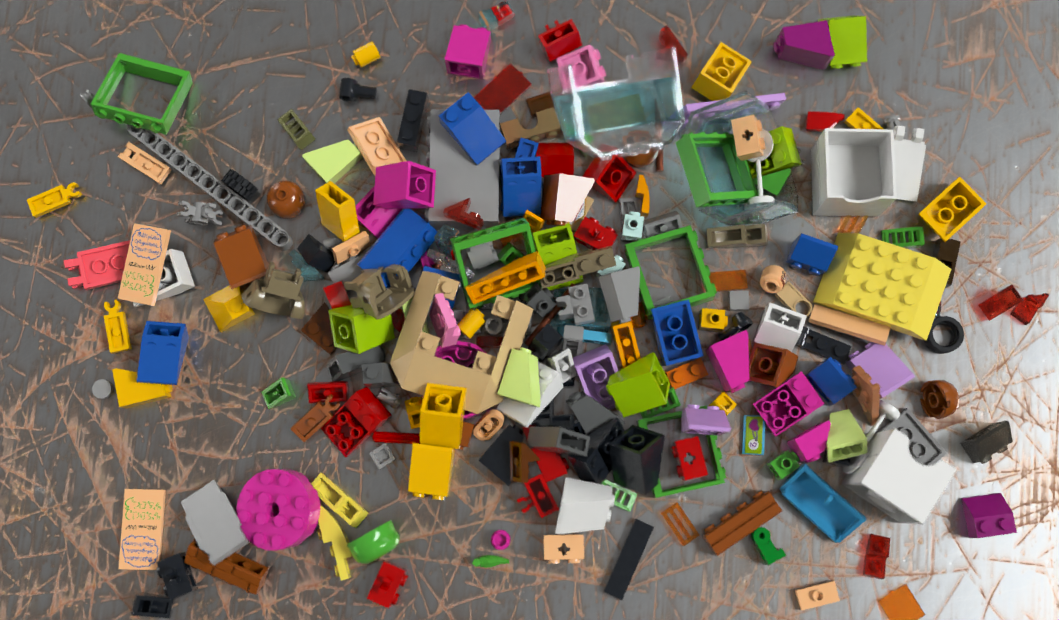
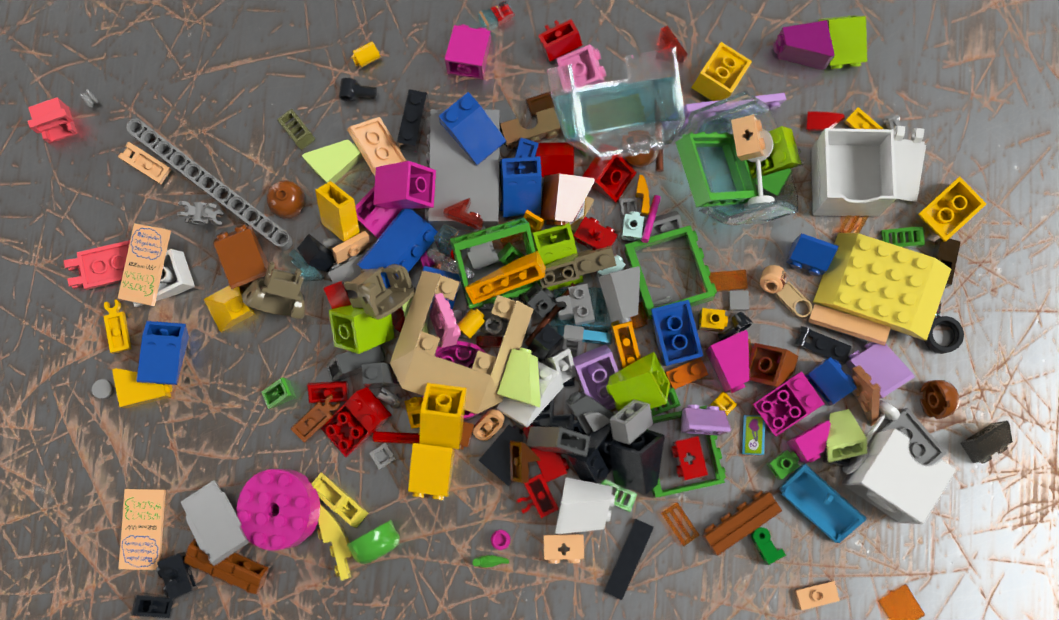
yellow plate [26,182,82,218] -> none
bright green window [91,53,193,135] -> none
black tyre [221,169,258,202] -> none
reddish brown wing [301,302,337,355] -> none
red brick [367,560,408,609] -> none
clear red piece [474,63,532,114] -> none
dark tan slope [707,224,768,248] -> none
white slope [753,303,807,352] -> none
clear red slope [862,534,890,580] -> none
magenta slope [961,493,1017,538] -> none
clear red slope [978,284,1024,321] -> none
clear red slope [1010,293,1049,325] -> none
none -> coral plate [28,97,78,144]
none -> light grey tile [583,412,610,432]
none -> light grey brick [610,400,653,444]
none -> dark pink bar [641,195,661,243]

